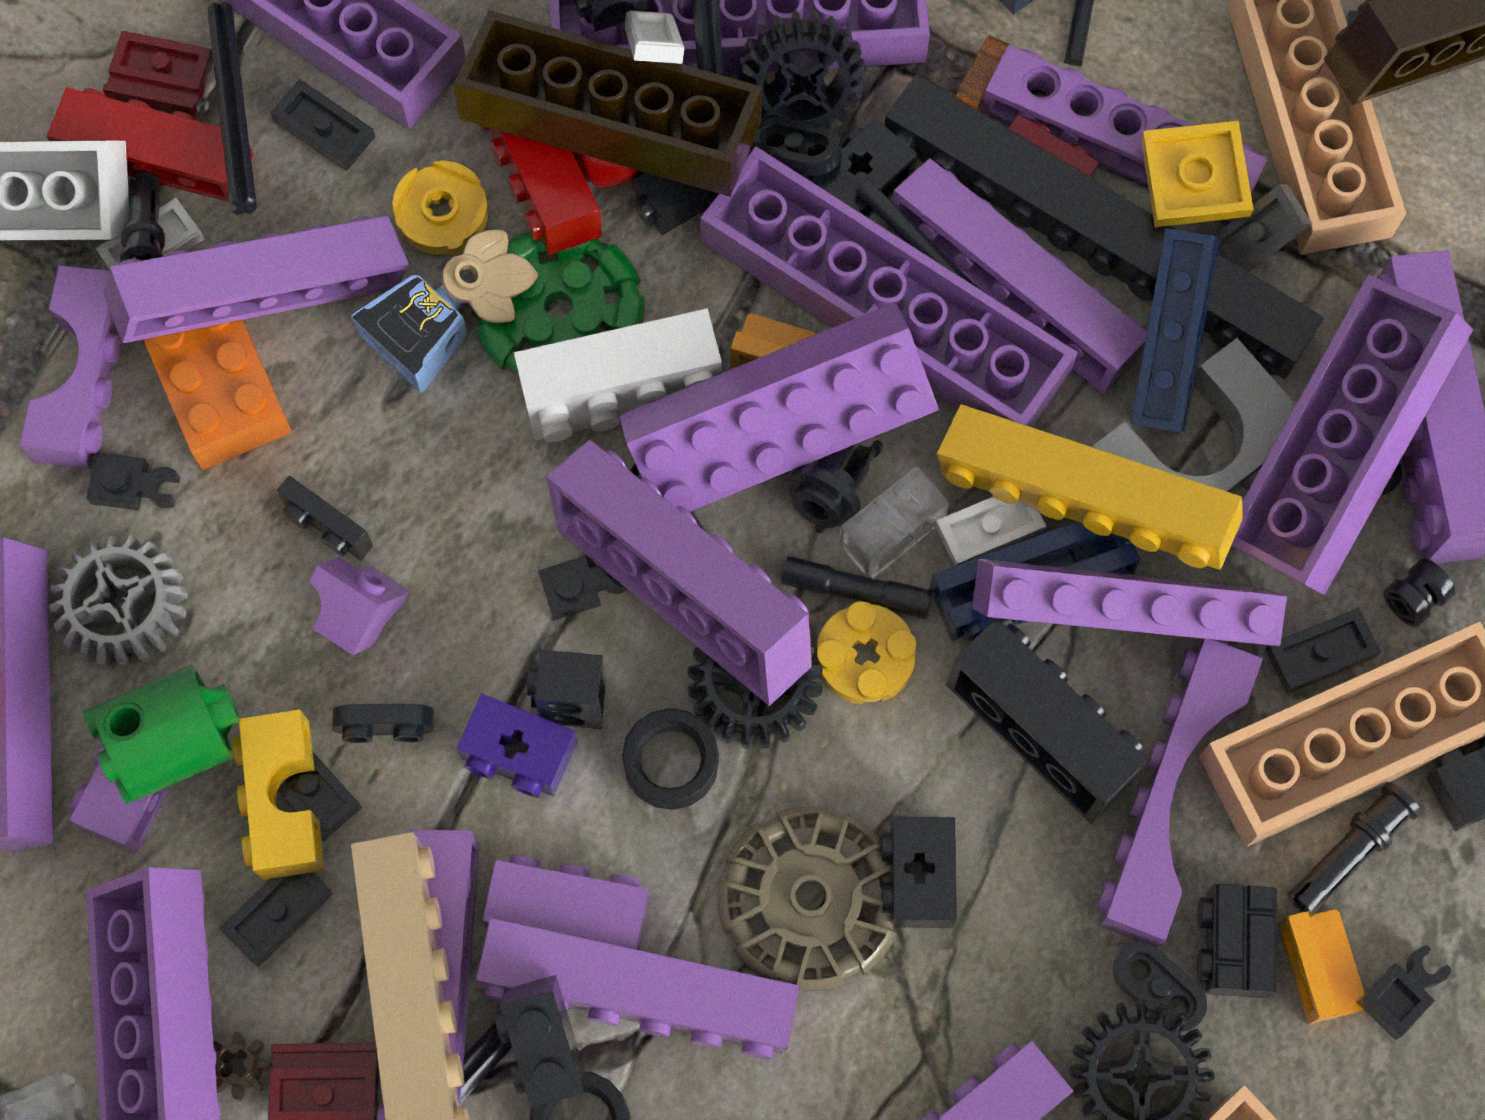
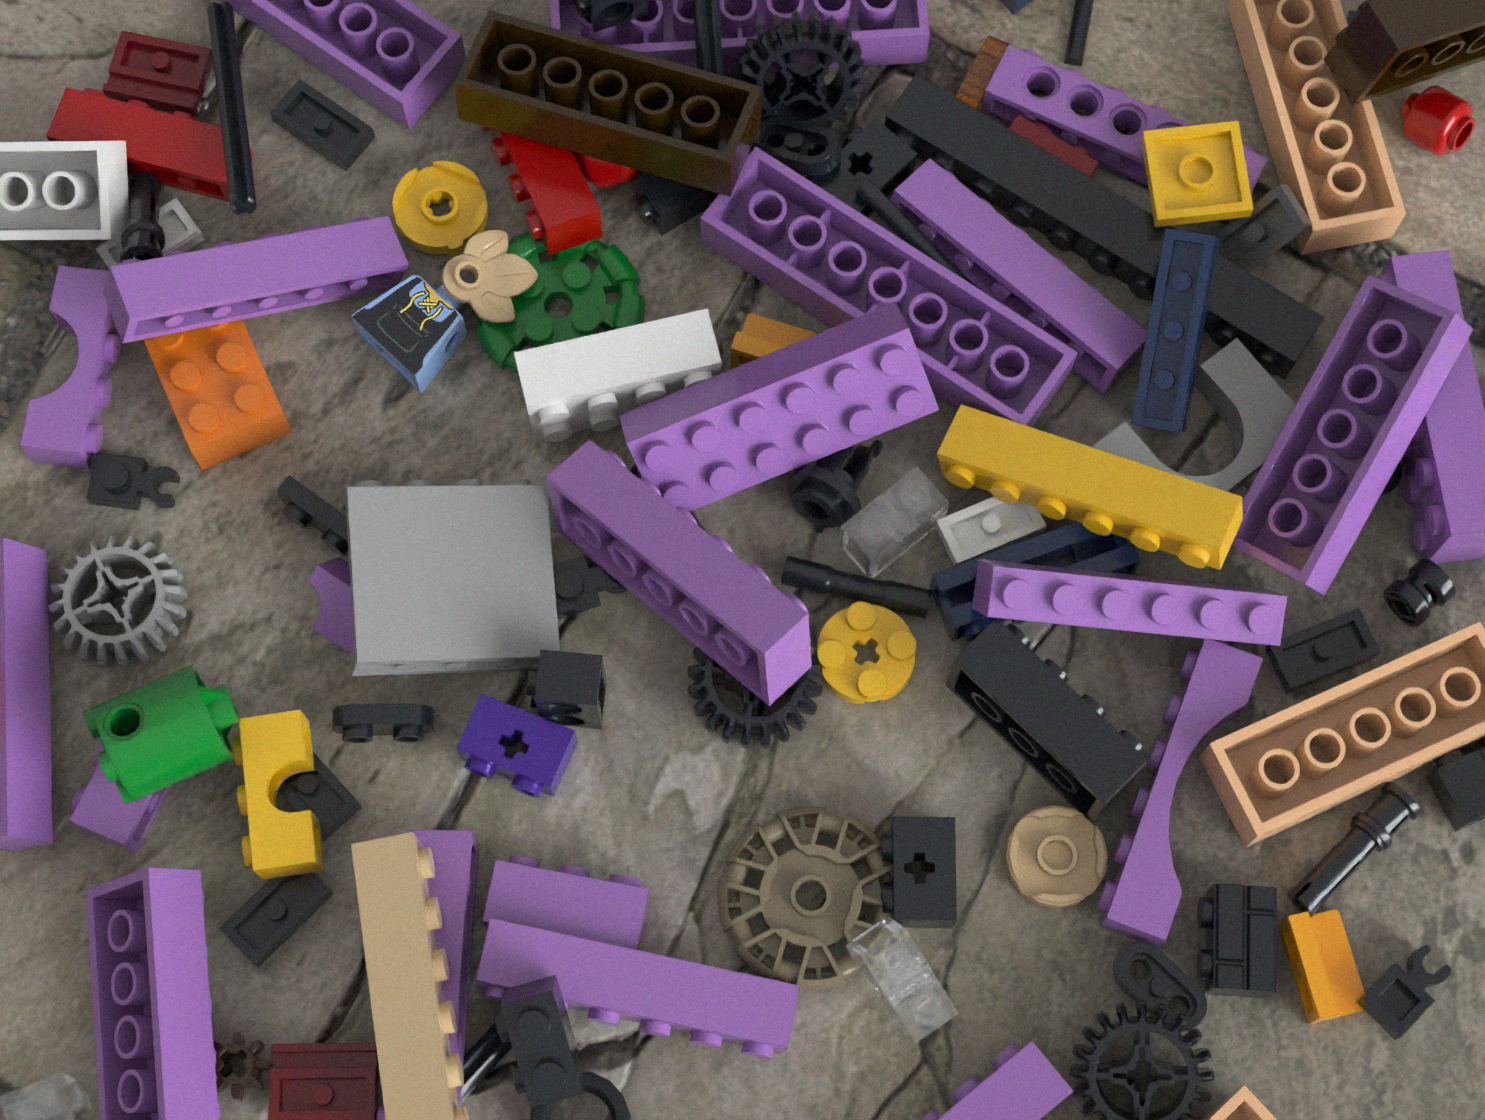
black tyre [622,708,719,810] -> none
white tile [625,10,684,64] -> none
none -> light grey panel [341,479,560,676]
none -> clear brick [845,916,959,1044]
none -> tan tile [1004,805,1108,909]
none -> red head [1401,85,1476,156]

